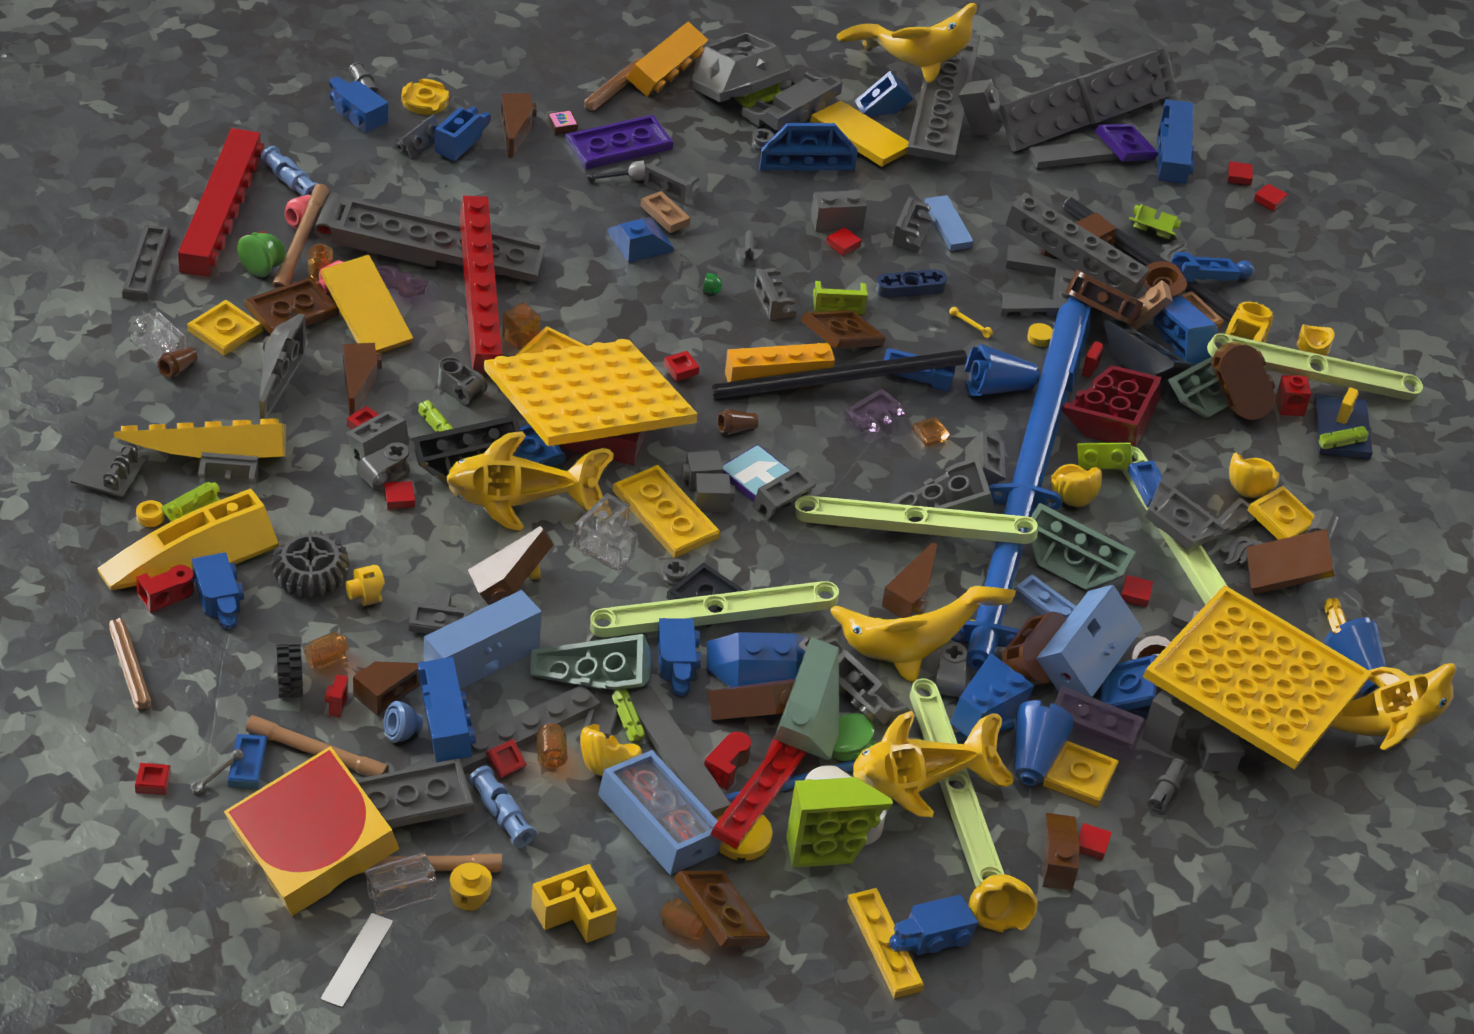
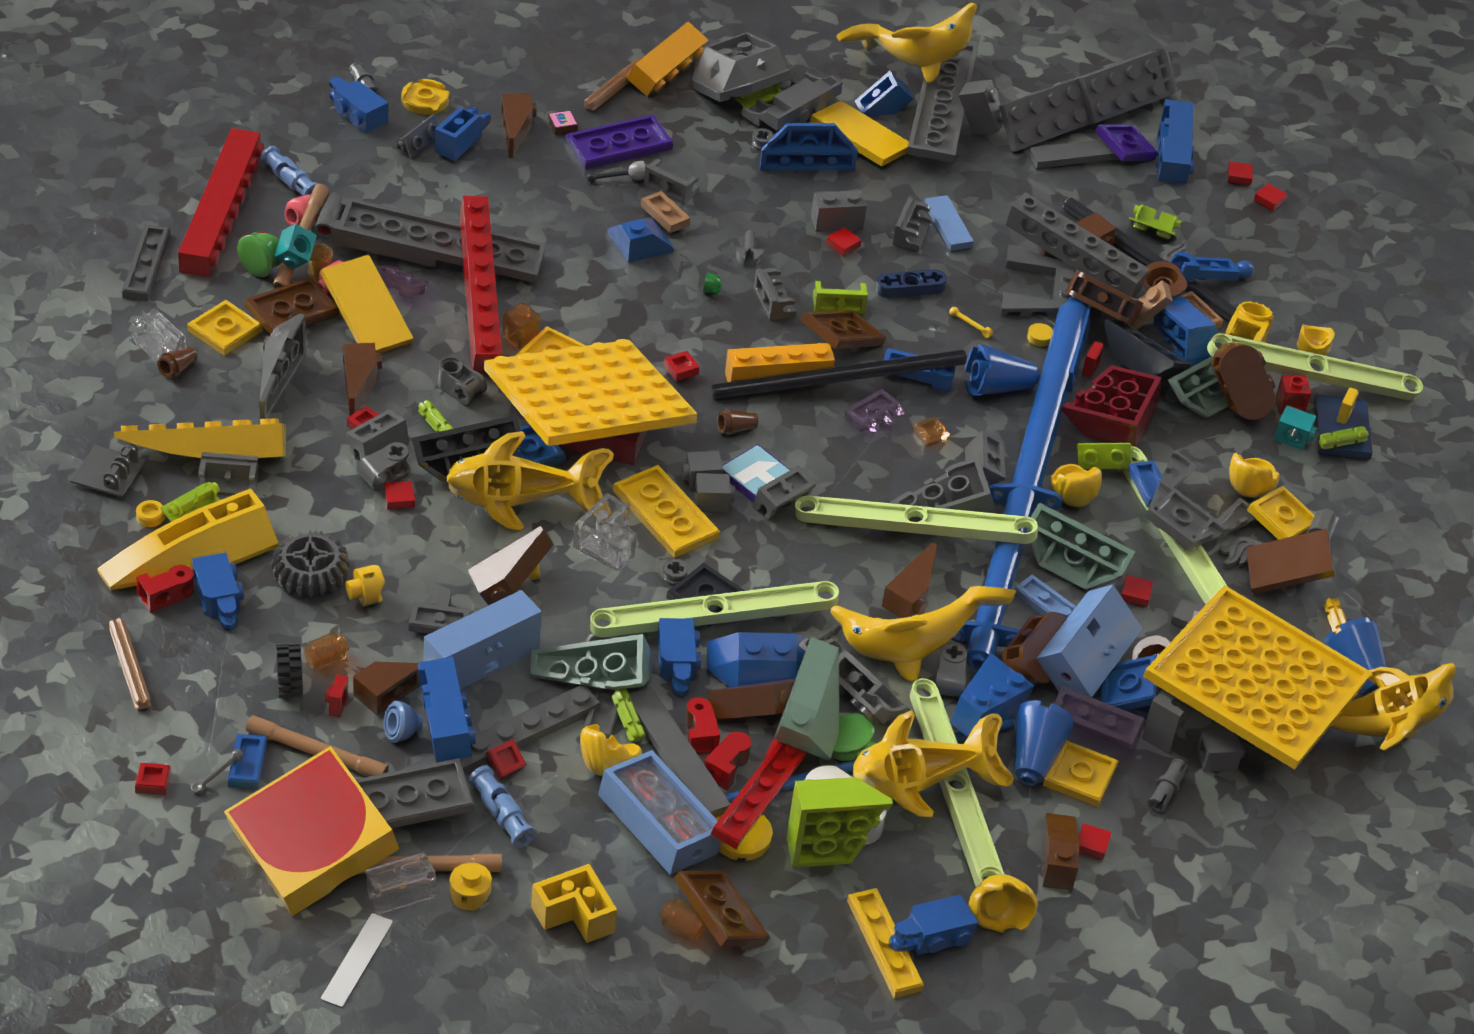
clear orange brick [536,723,568,769] -> none
none -> teal brick [275,224,317,268]
none -> red leg [685,697,720,755]
none -> teal brick [1274,406,1318,450]

